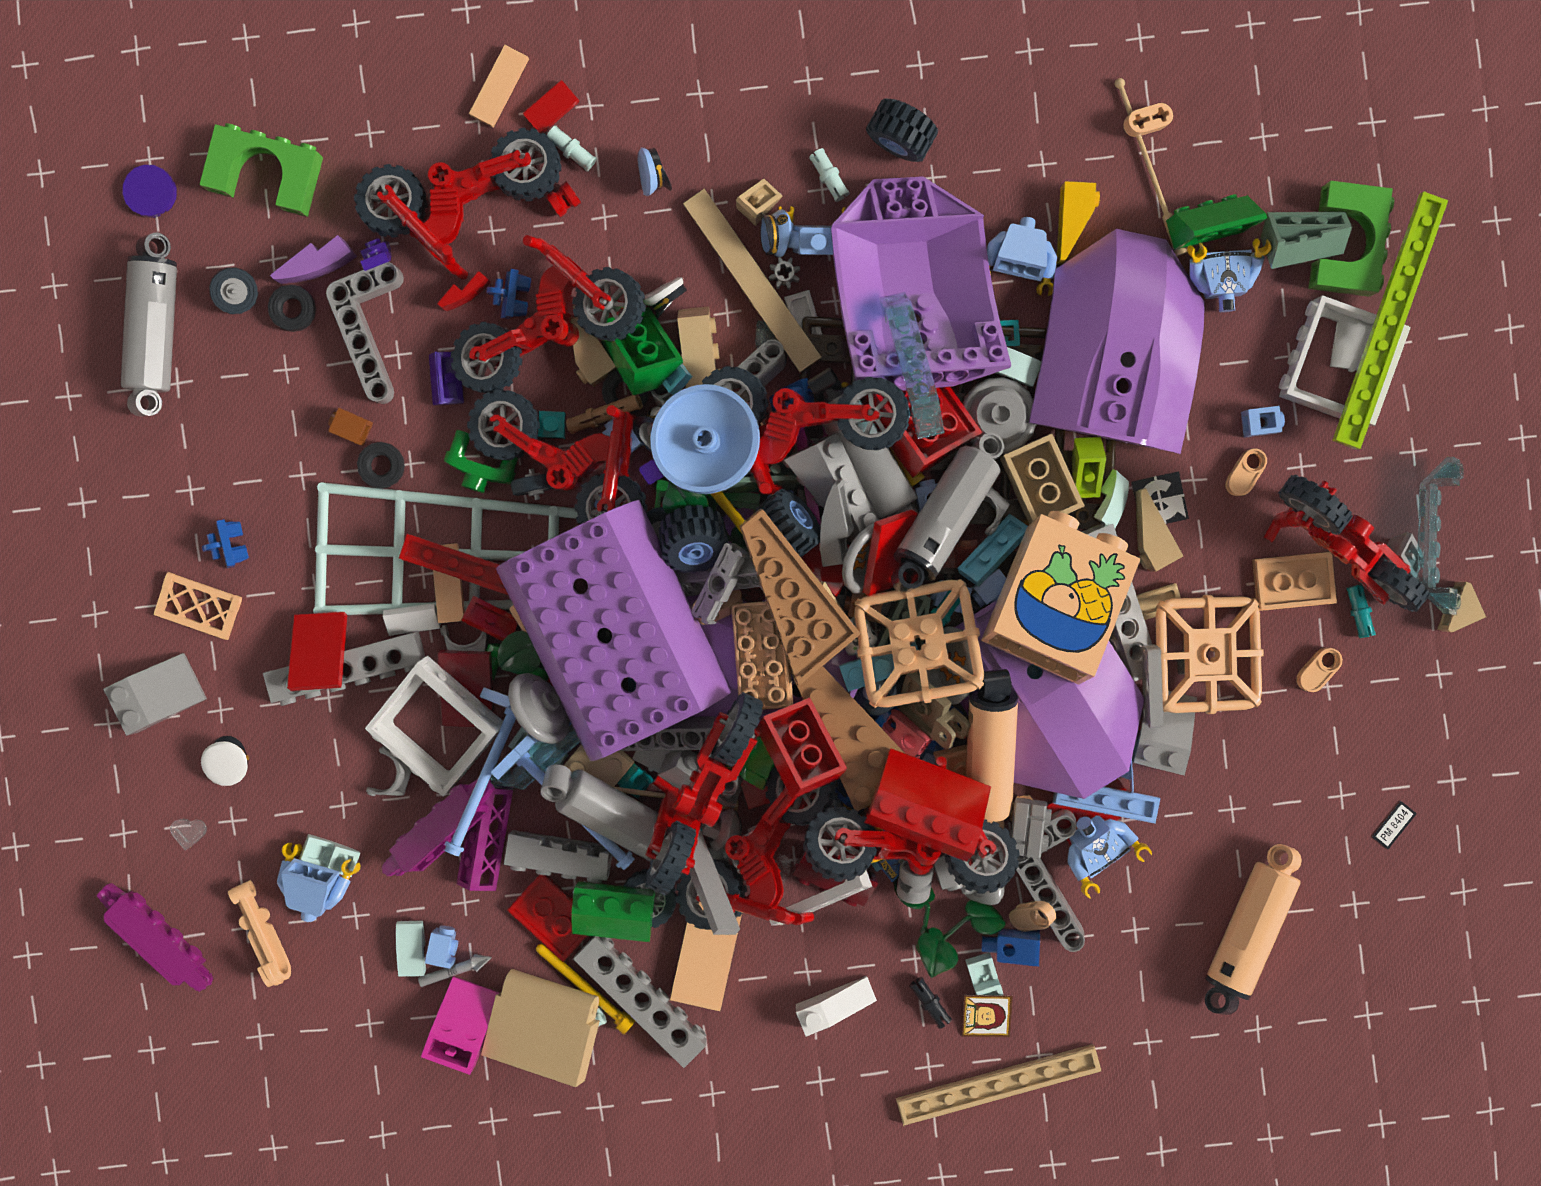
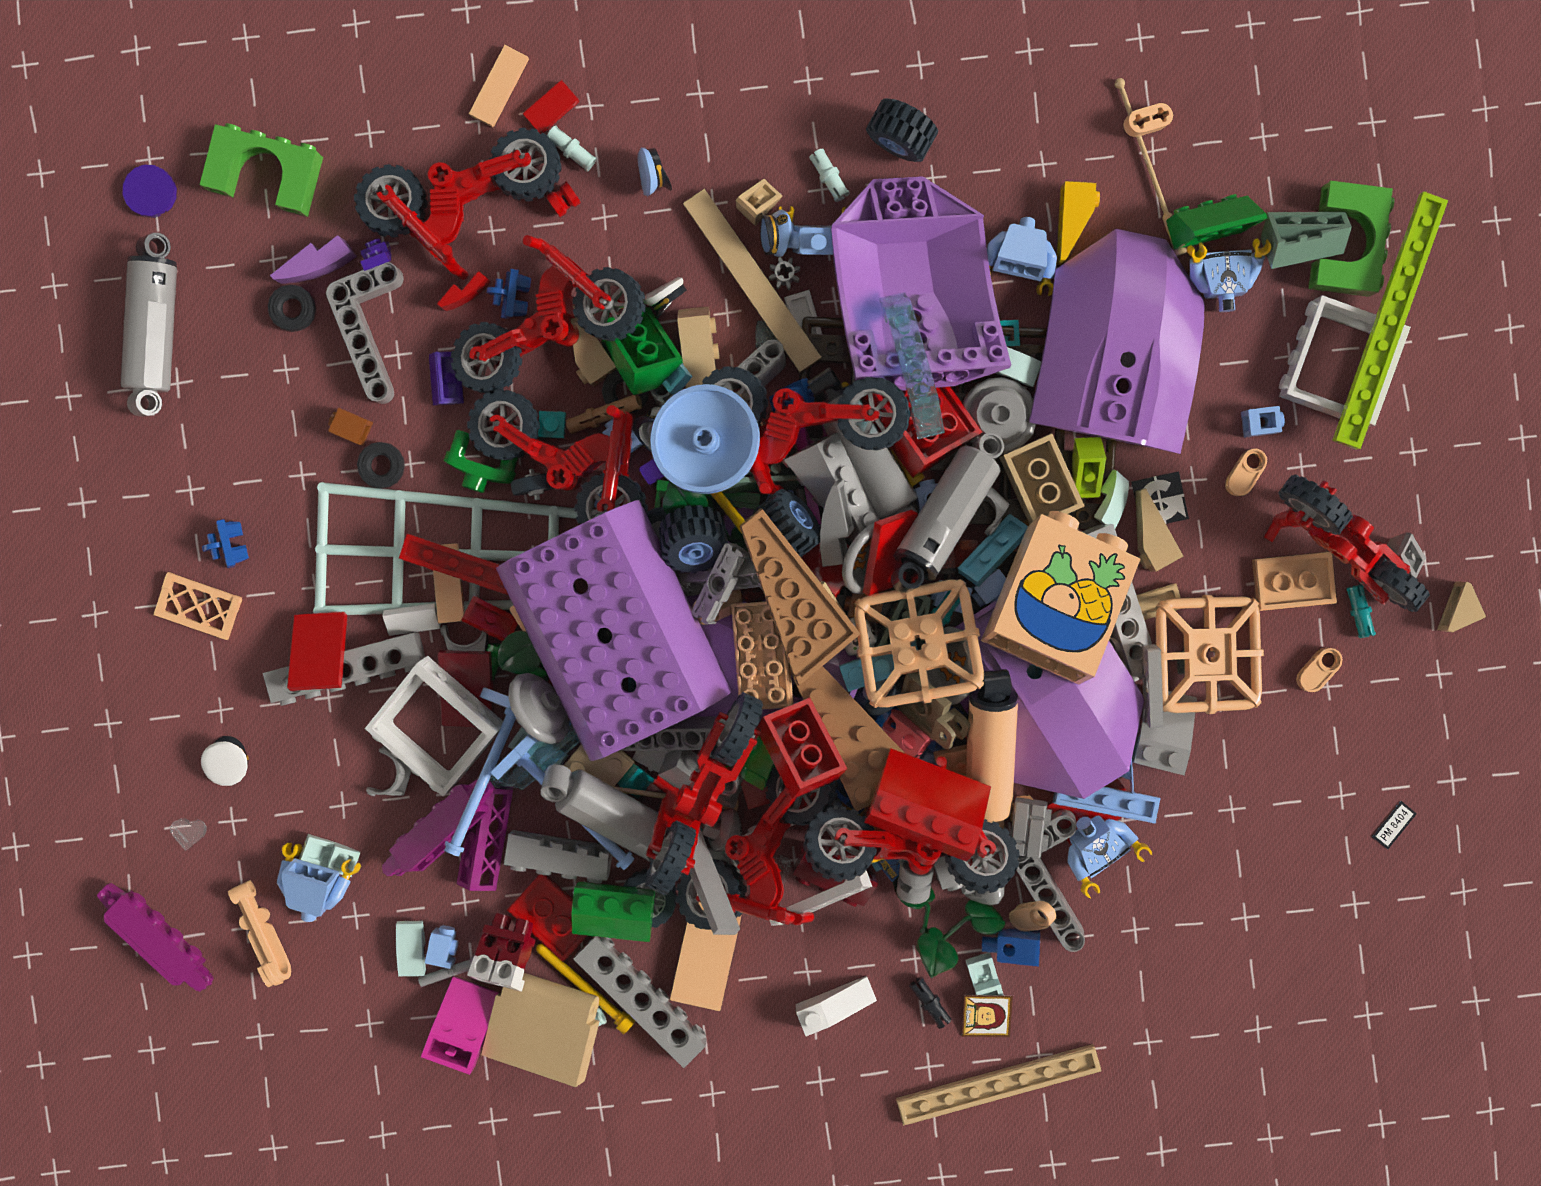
light grey slope [103,653,207,736] -> none
black wheel [209,267,258,314] -> none
light nougat piece [1205,844,1302,1015] -> none
white piece [1330,321,1372,372] -> none
clear light blue slope [1417,457,1464,615] -> none
none -> dark red hips [467,913,536,992]

